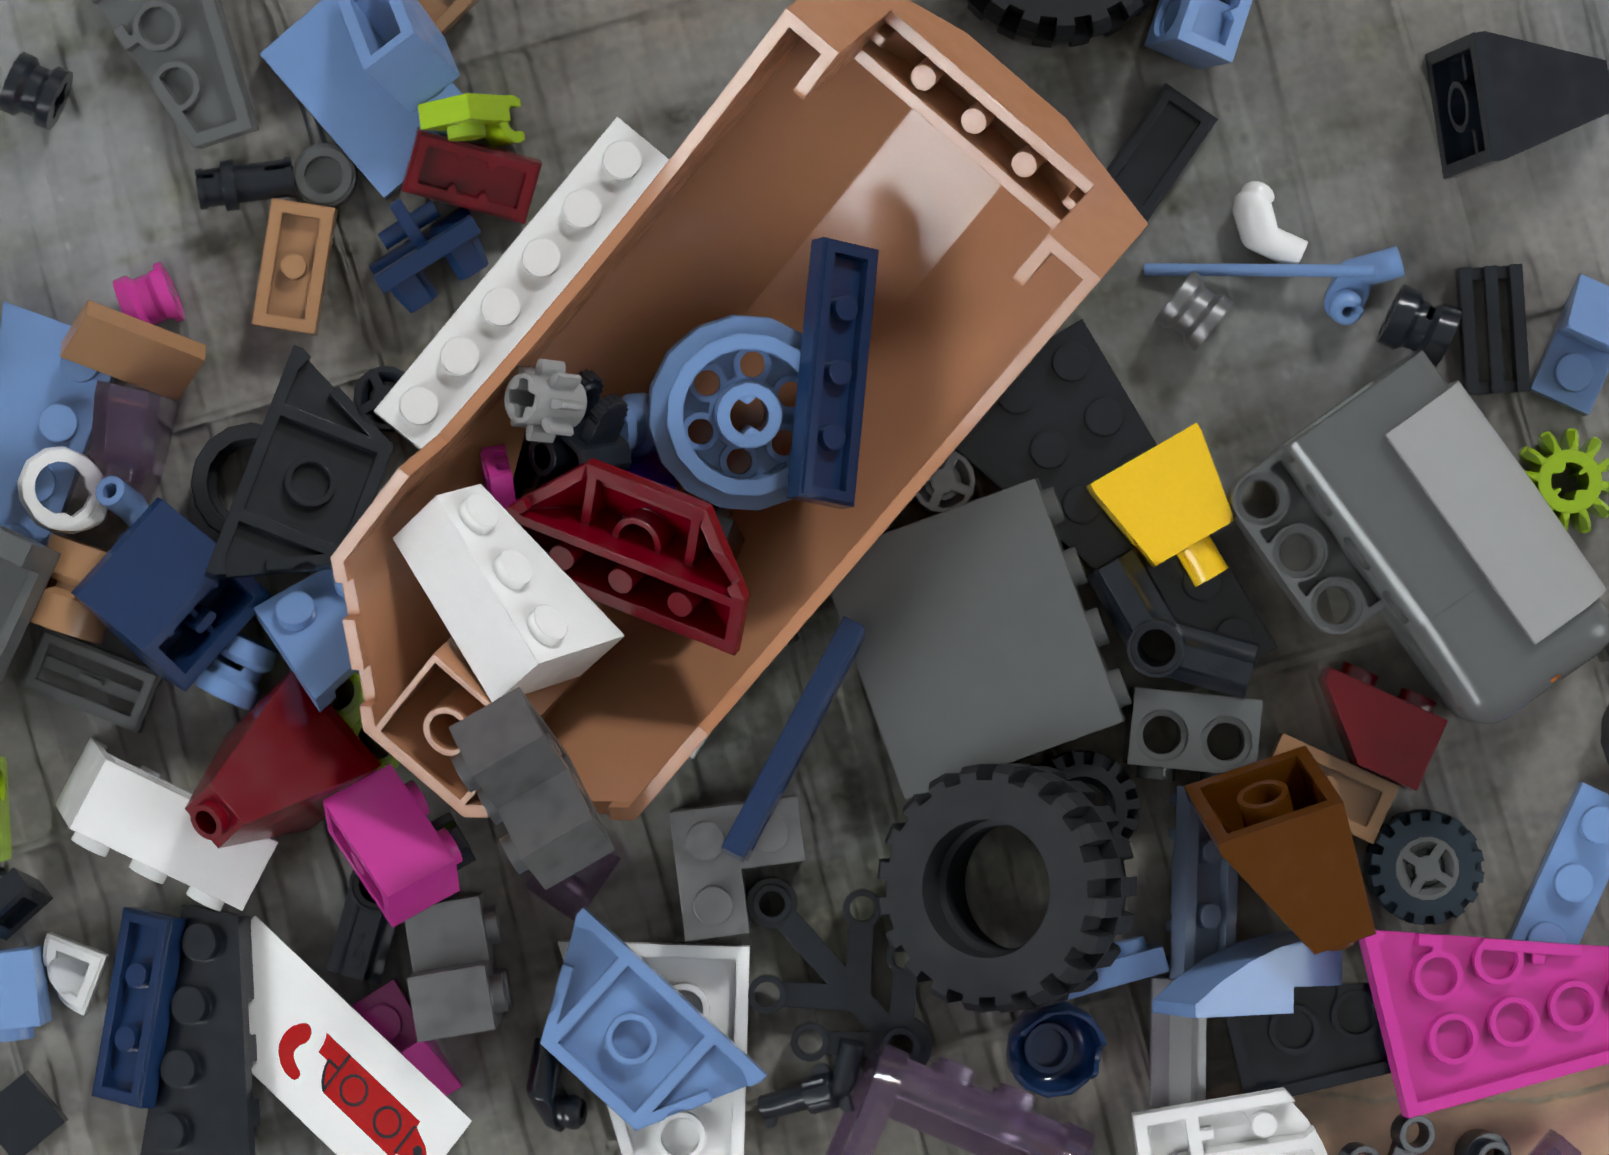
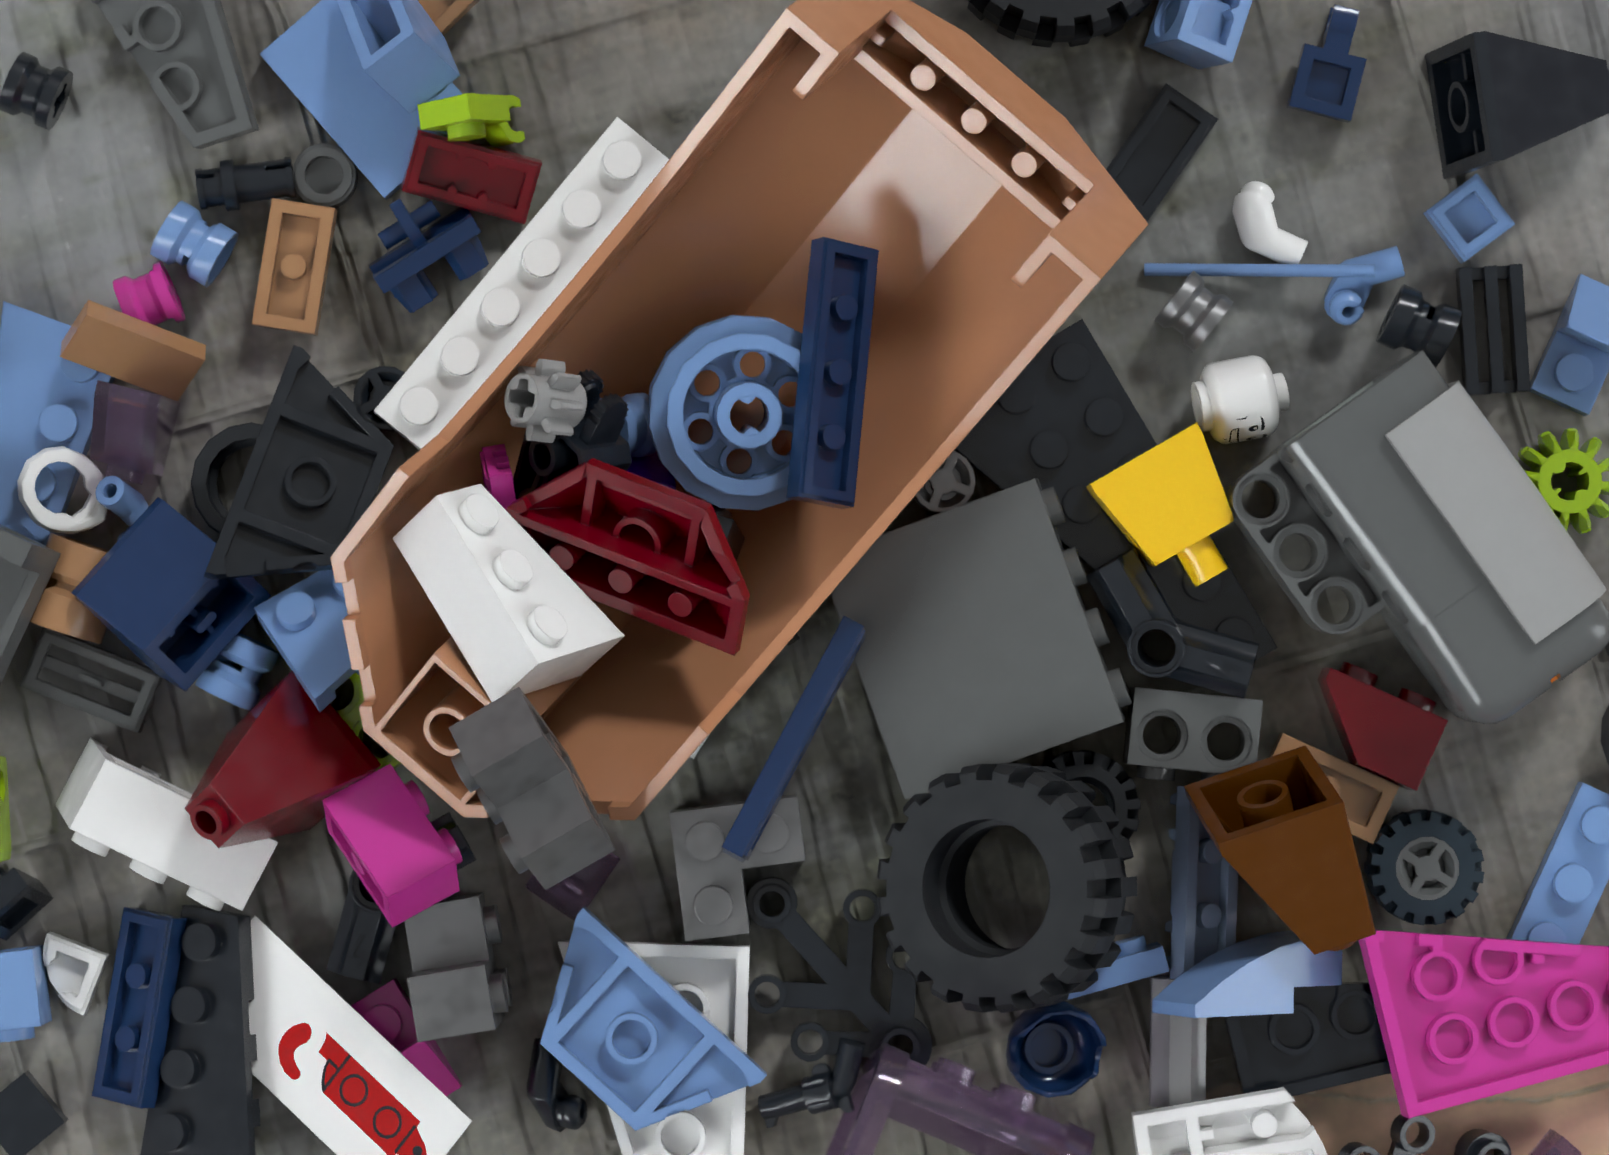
none -> medium blue wheel [150,200,239,288]
none -> white head [1191,355,1289,444]
none -> dark blue plate [1287,4,1367,123]
none -> medium blue tile [1423,173,1515,264]

